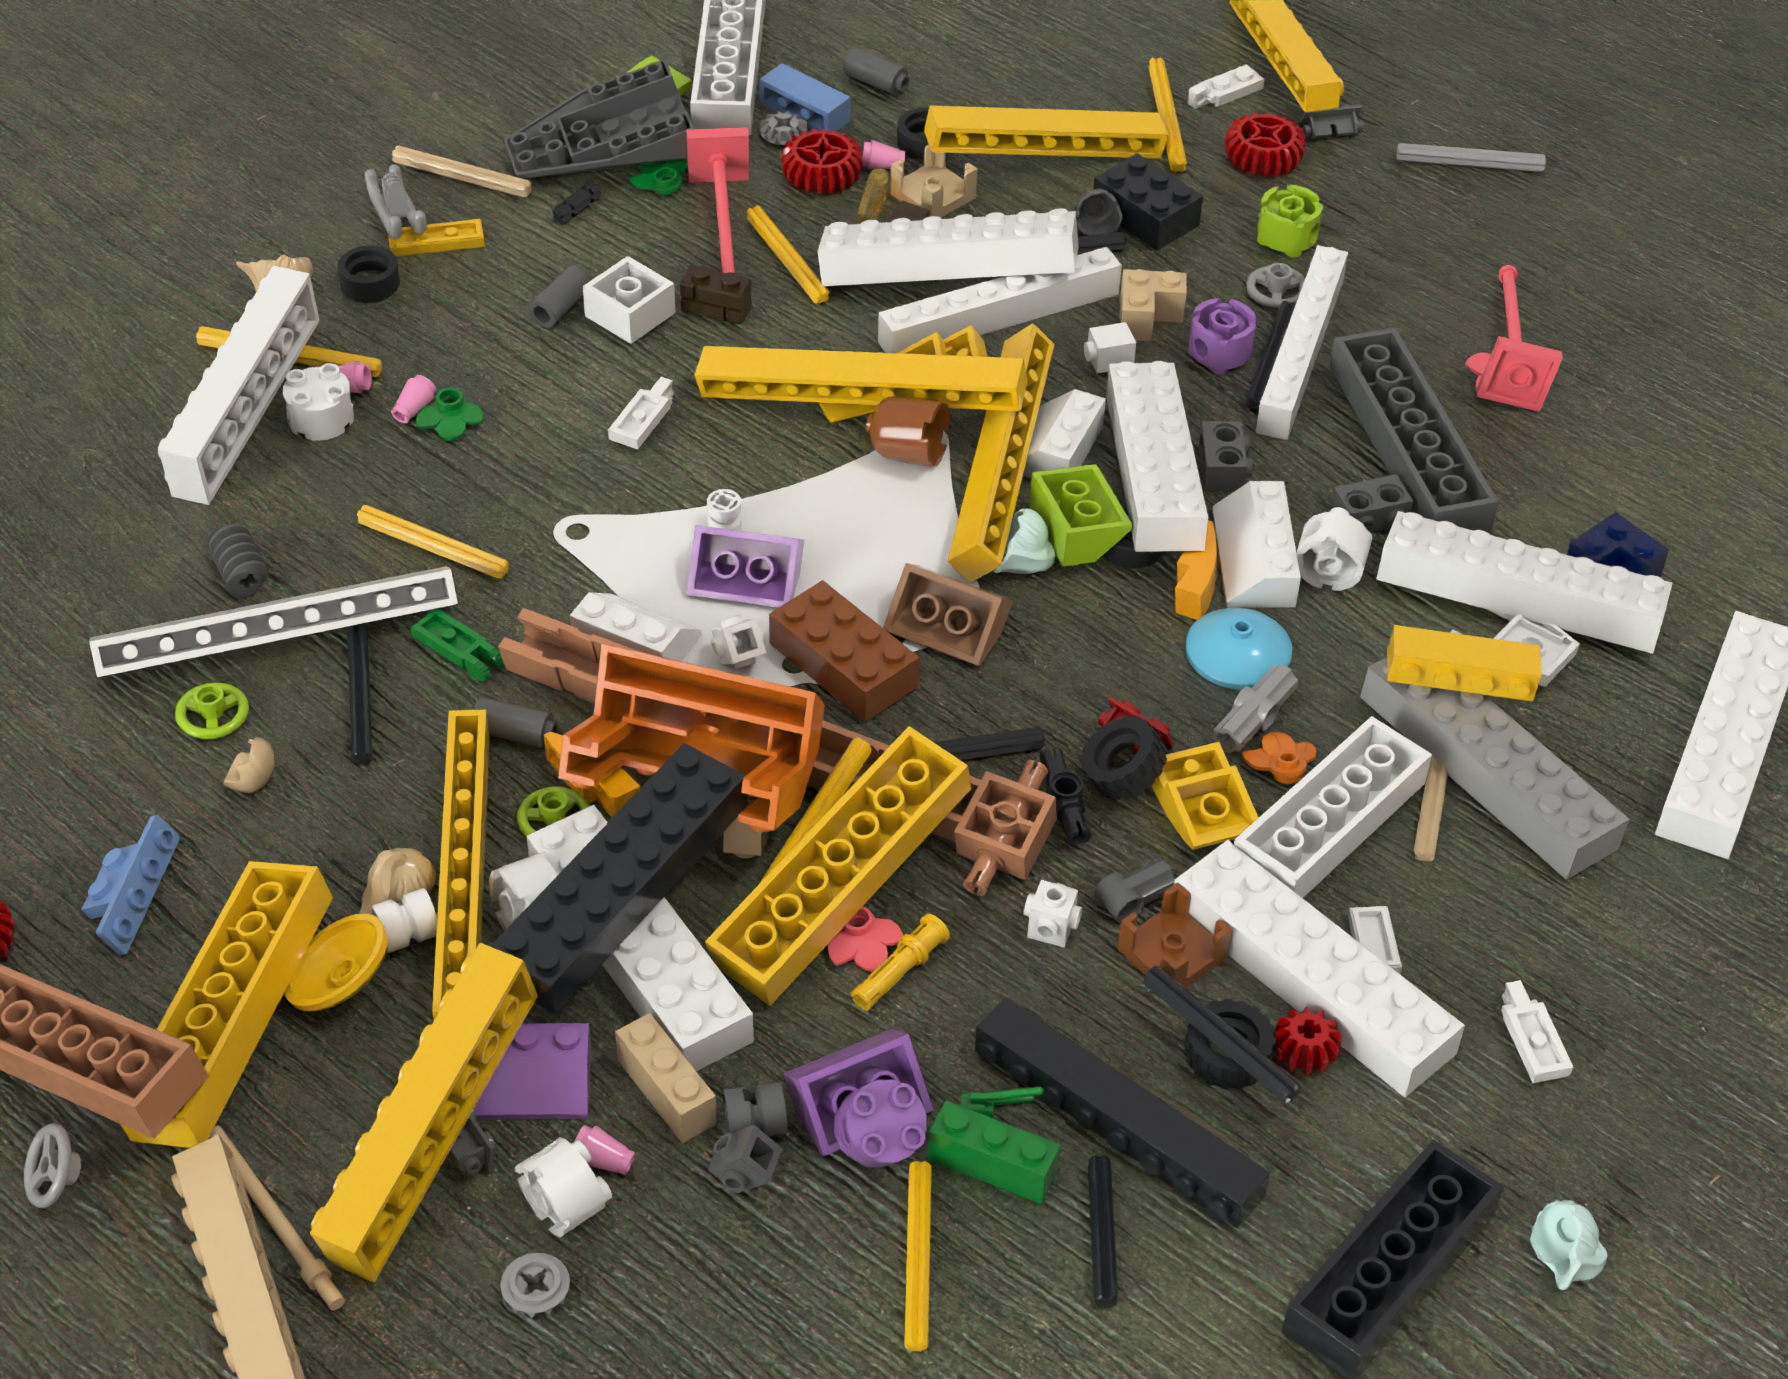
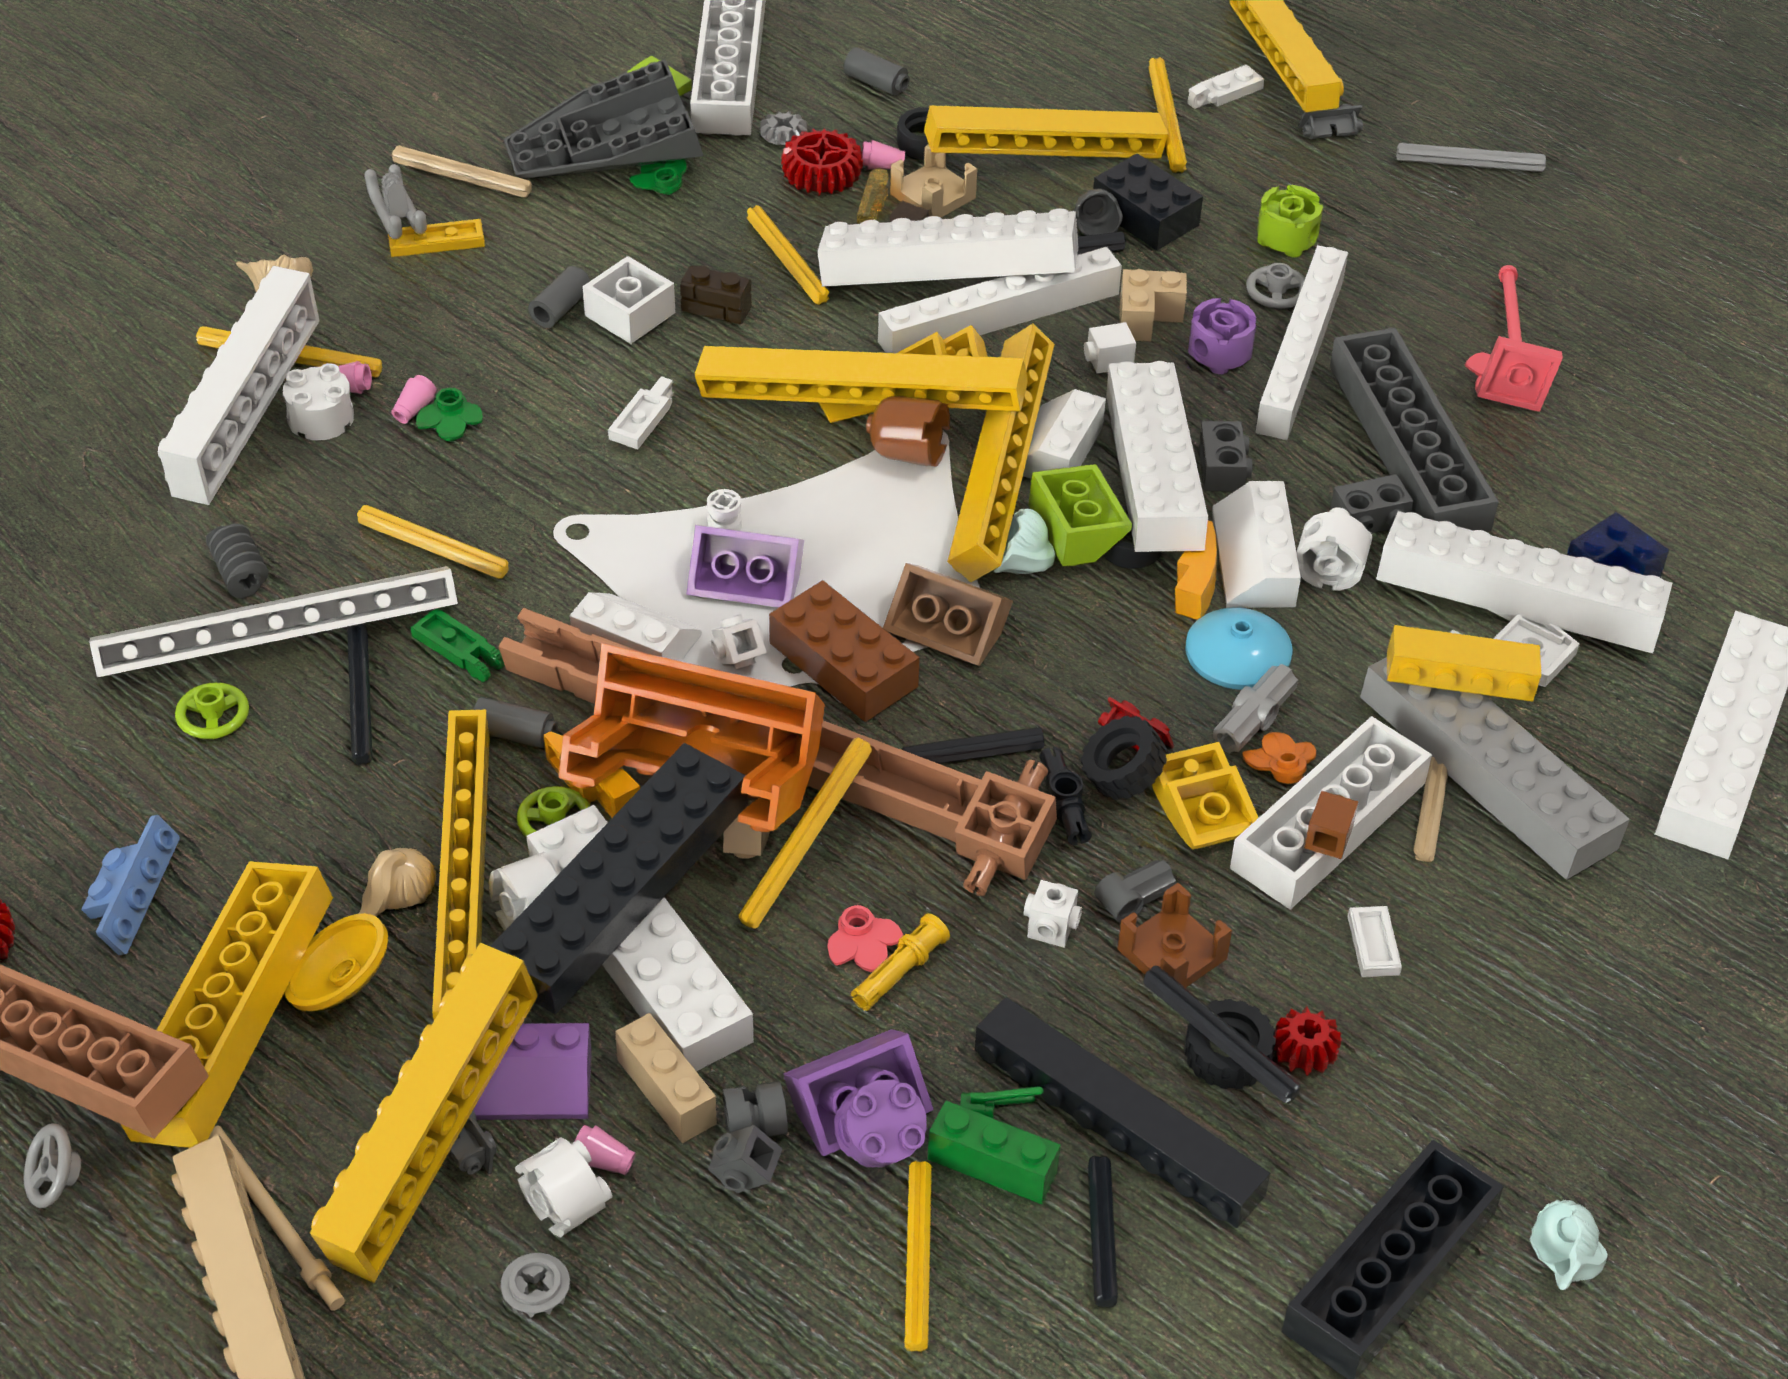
tan hair [223,737,275,793] -> none
black tyre [337,245,400,302] -> none
white wheel [371,888,437,953] -> none
black axle [552,181,601,224] -> none
coral tile [687,127,749,273] -> none
yellow brick [705,726,971,1006] -> none
medium blue brick [759,63,851,132] -> none
white brick [1174,840,1465,1098] -> none
red gear [1224,111,1306,178] -> none
black axle [1246,300,1296,411] -> none
white hinge [1501,980,1573,1083] -> none
none -> dark orange brick [1304,791,1359,859]

